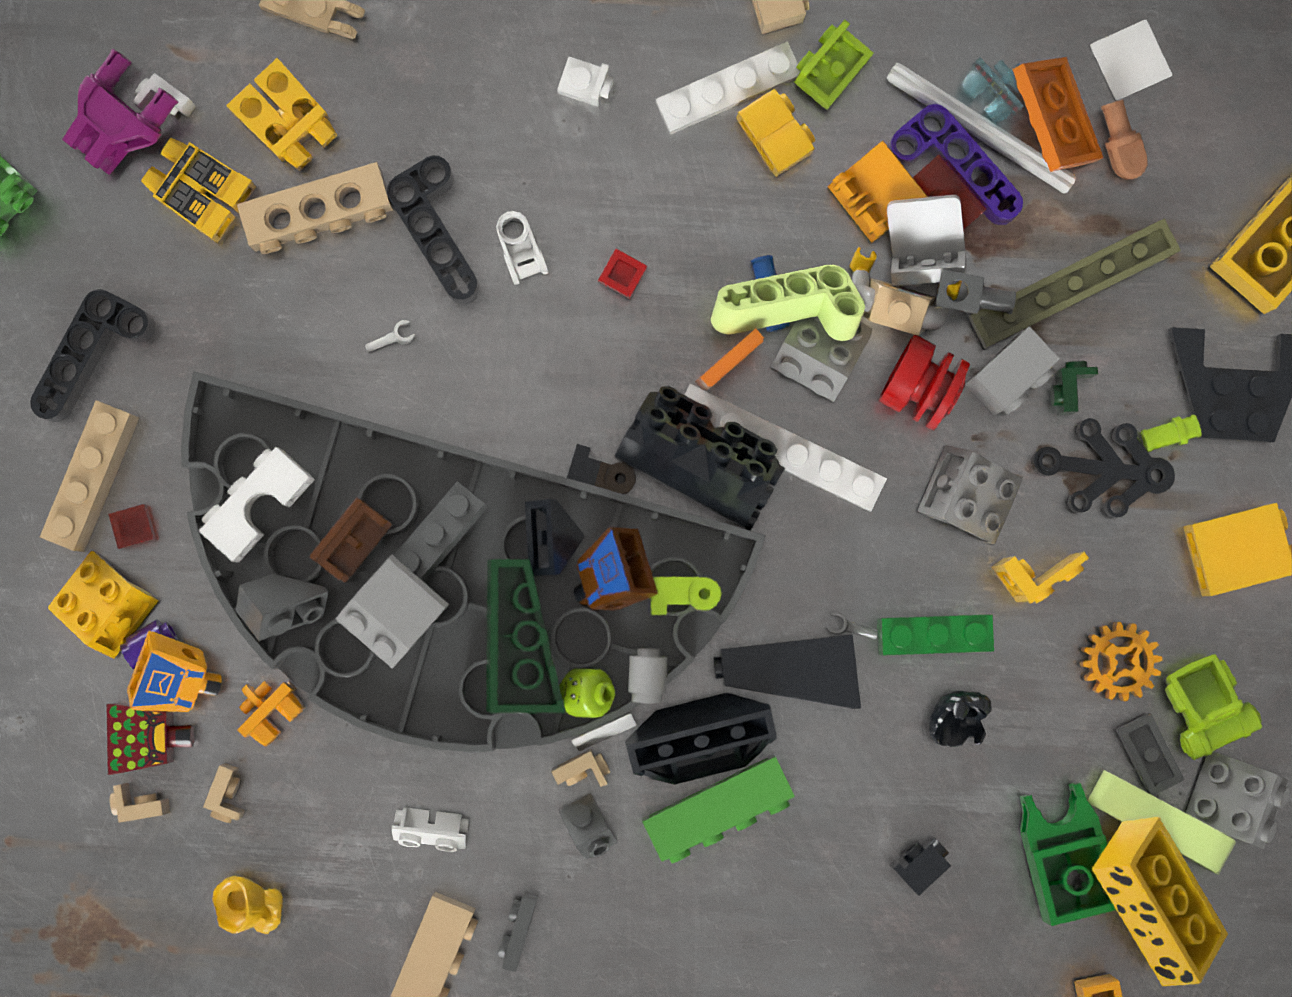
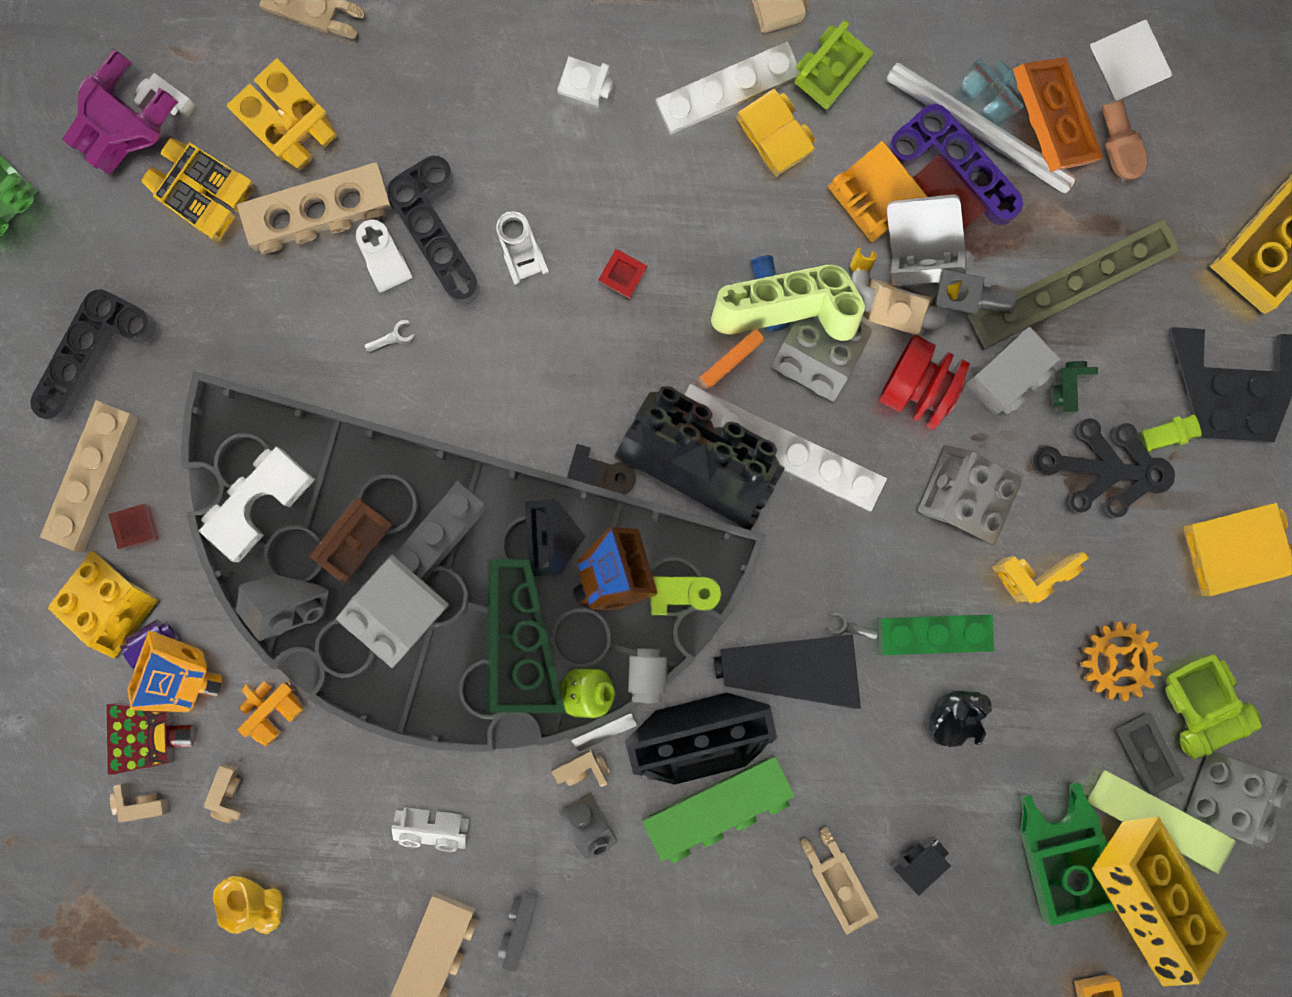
none -> white piece [356,219,413,293]
none -> tan hinge [799,826,879,935]

